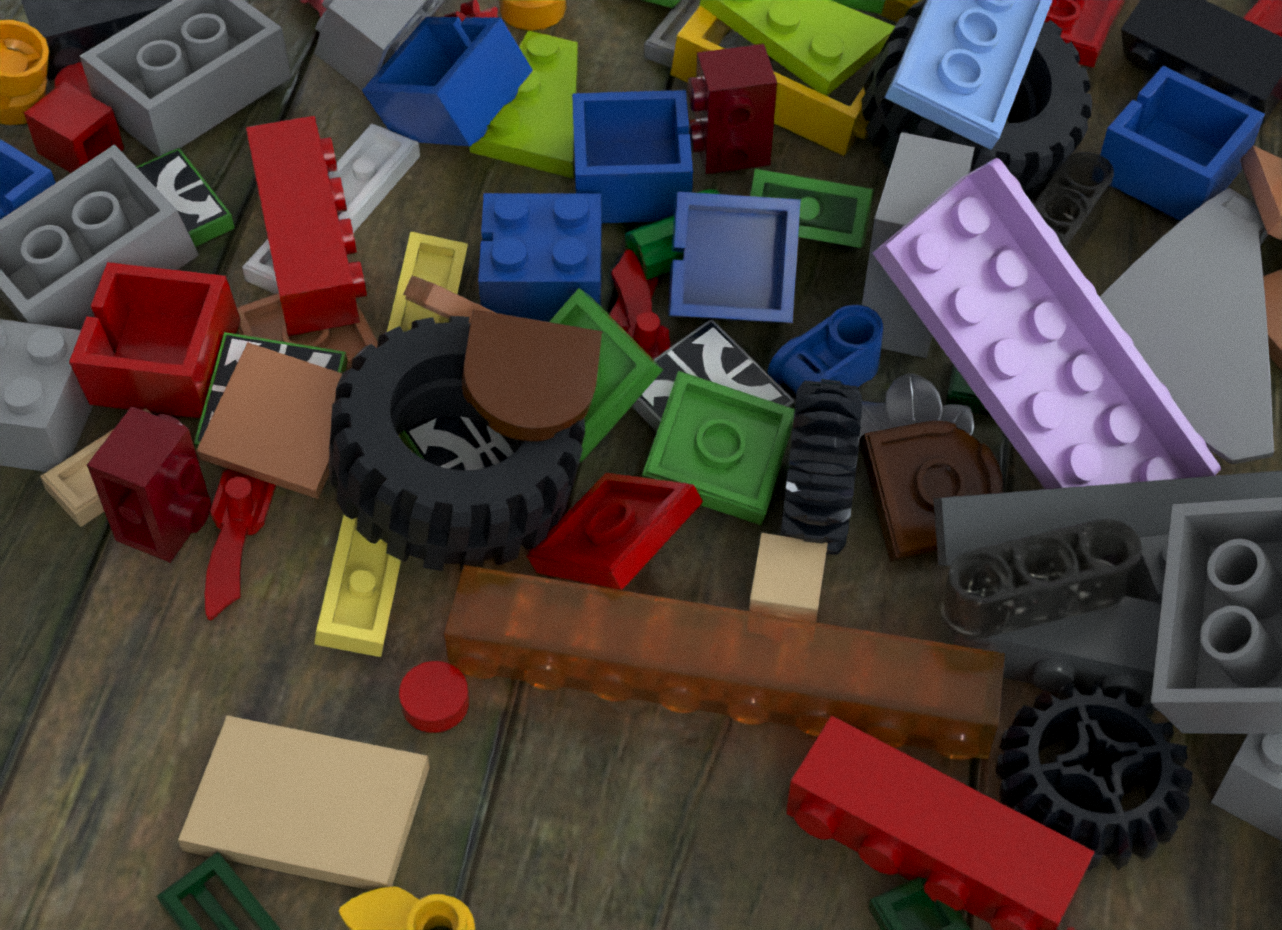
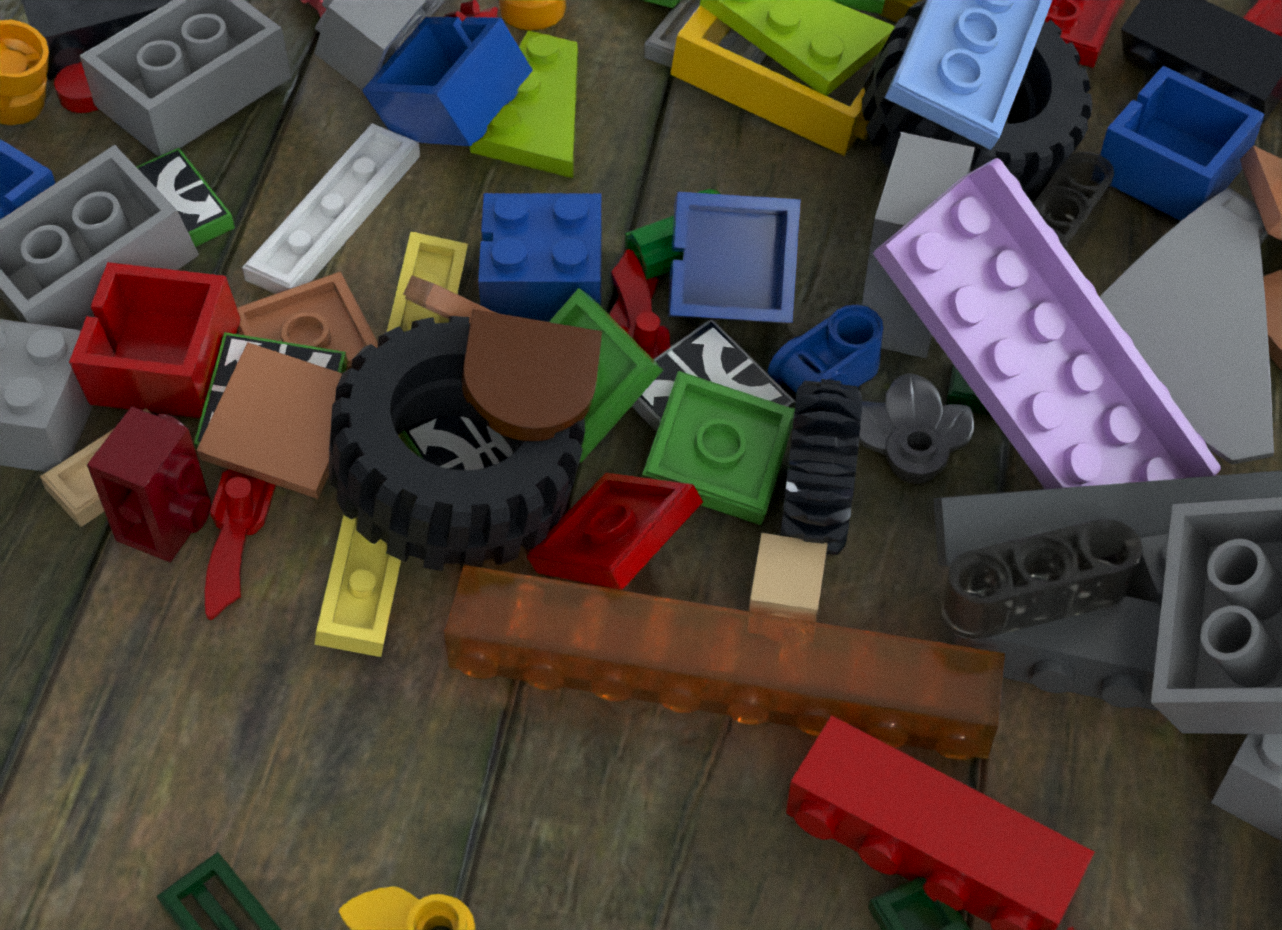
red brick [24,81,124,173] -> none
tan tile [178,716,430,891] -> none
red brick [246,115,367,336] -> none
red tile [399,661,469,733] -> none
blue piece [572,90,693,223] -> none
dark red brick [688,44,777,174] -> none
bright green brick [750,169,875,248] -> none
reddish brown tile [859,421,1003,562] -> none
black gear [995,681,1193,871] -> none

